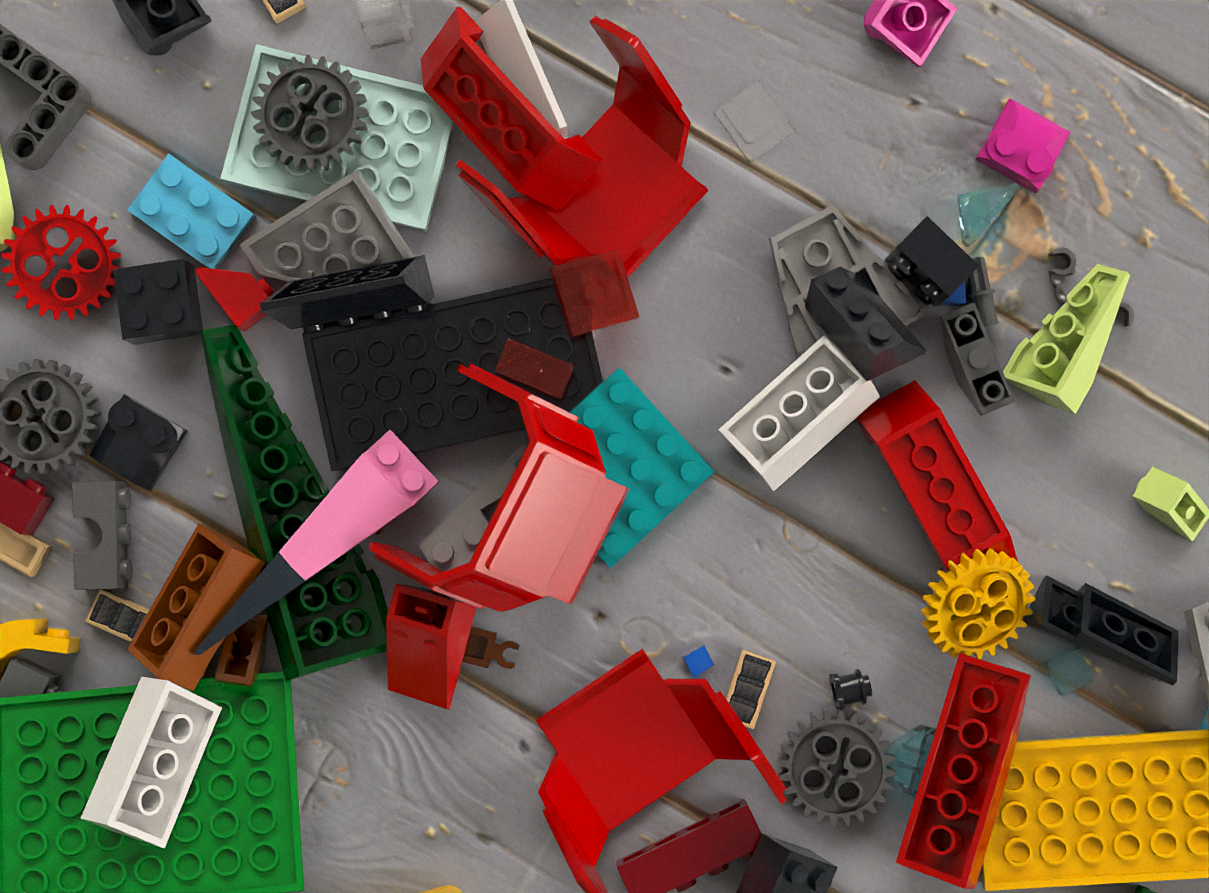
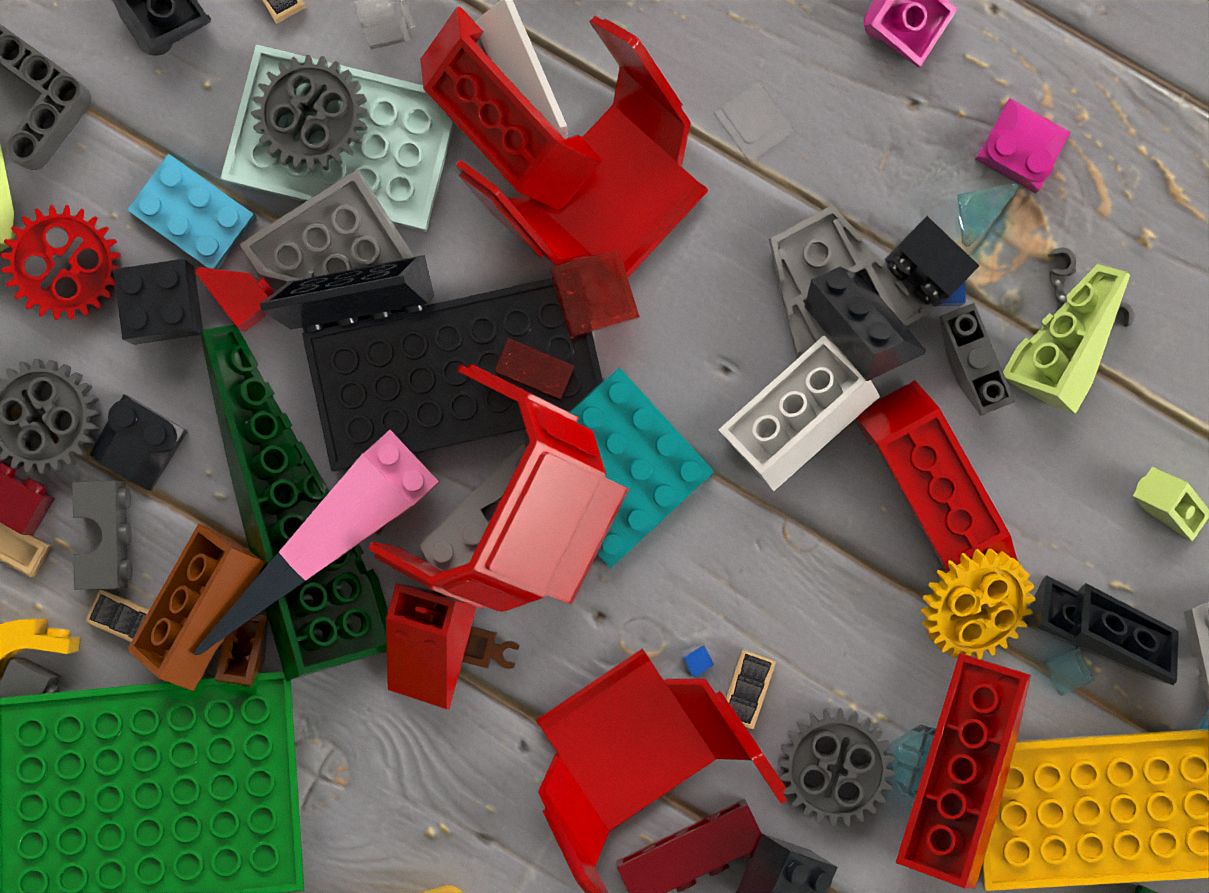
white slope [81,677,222,849] -> none
black brick [829,669,872,710] -> none
dark grey axle [967,257,999,327] -> none

